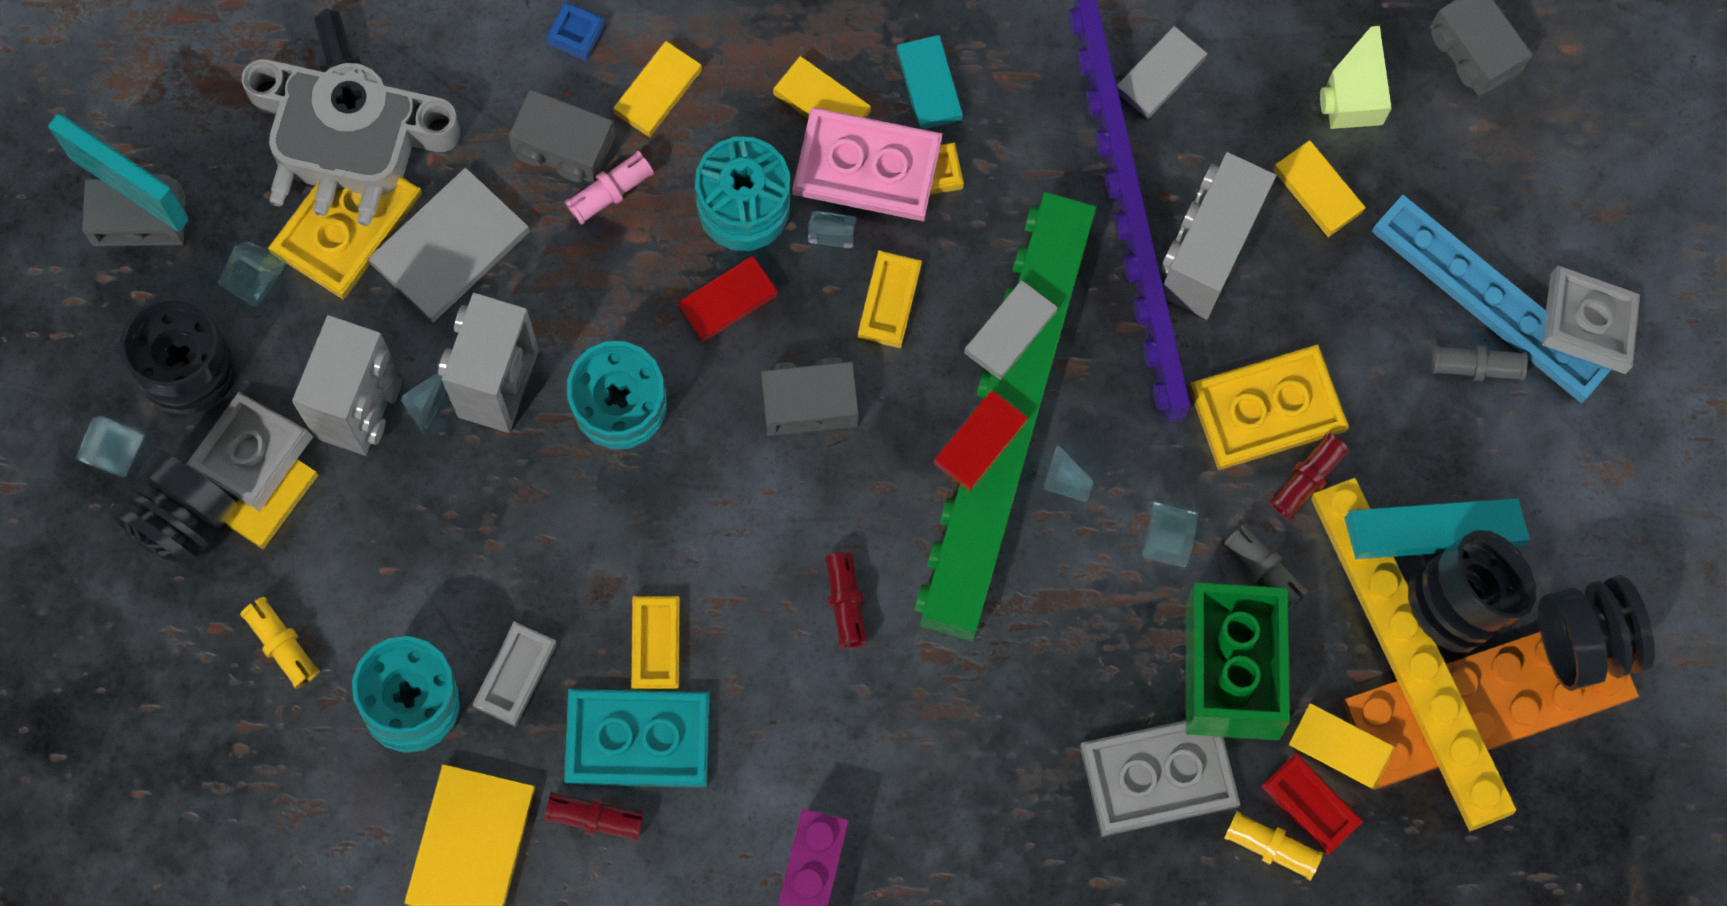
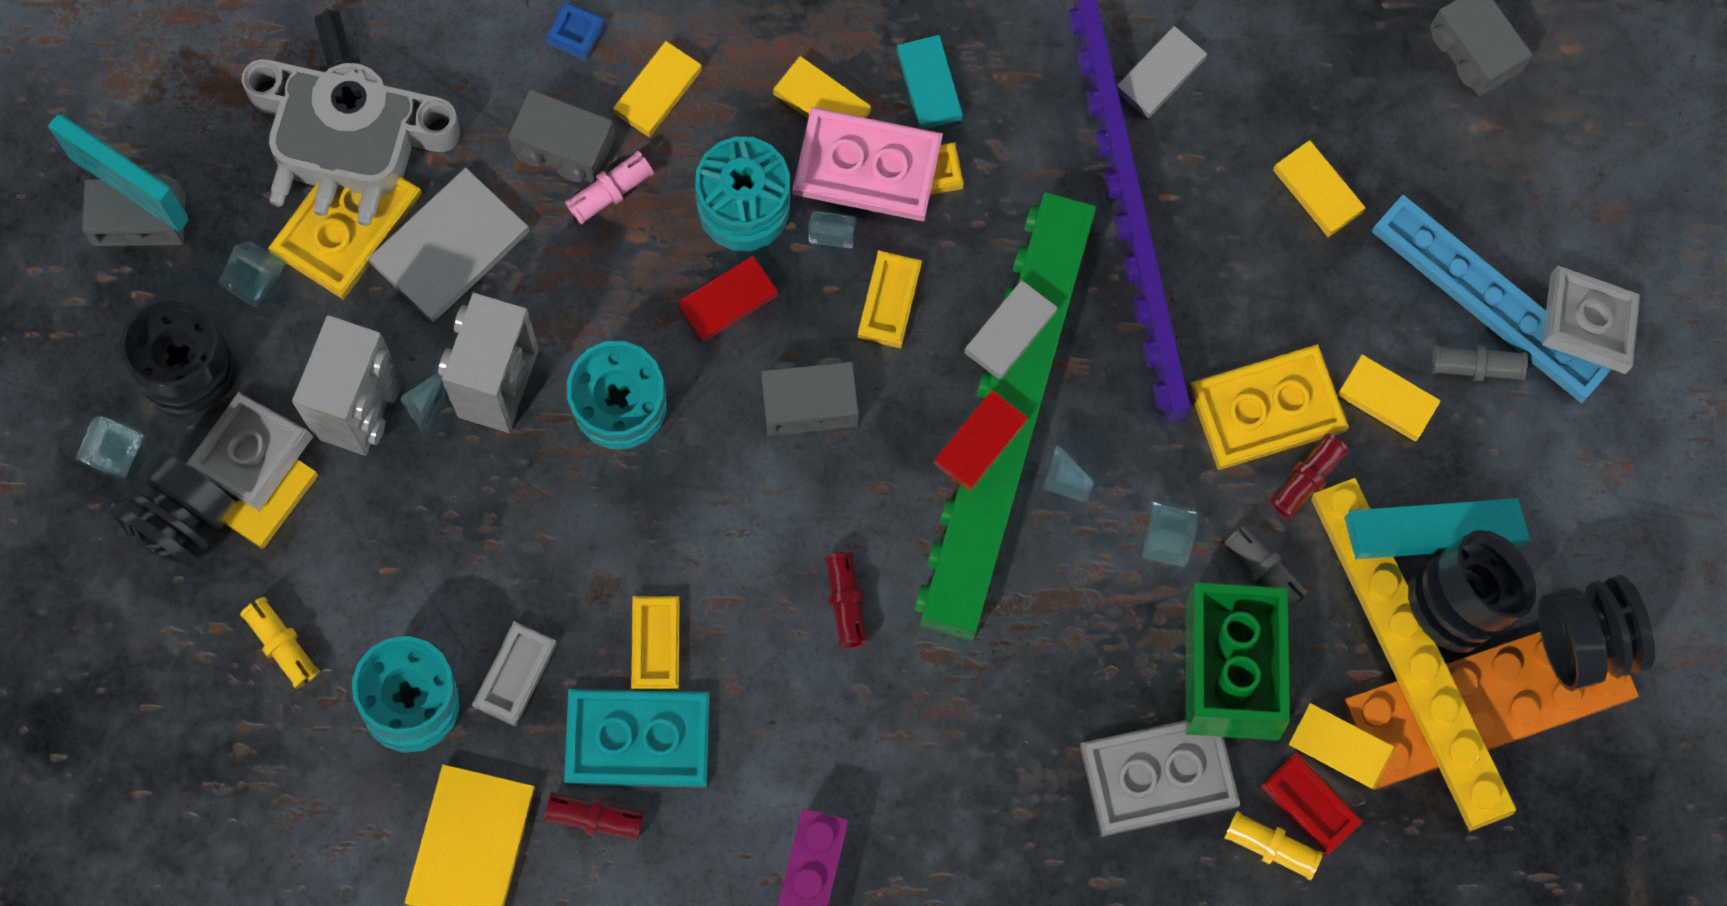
light grey brick [1160,152,1276,320] -> none
yellowish green slope [1320,26,1392,129] -> none
none -> yellow tile [1337,355,1441,442]

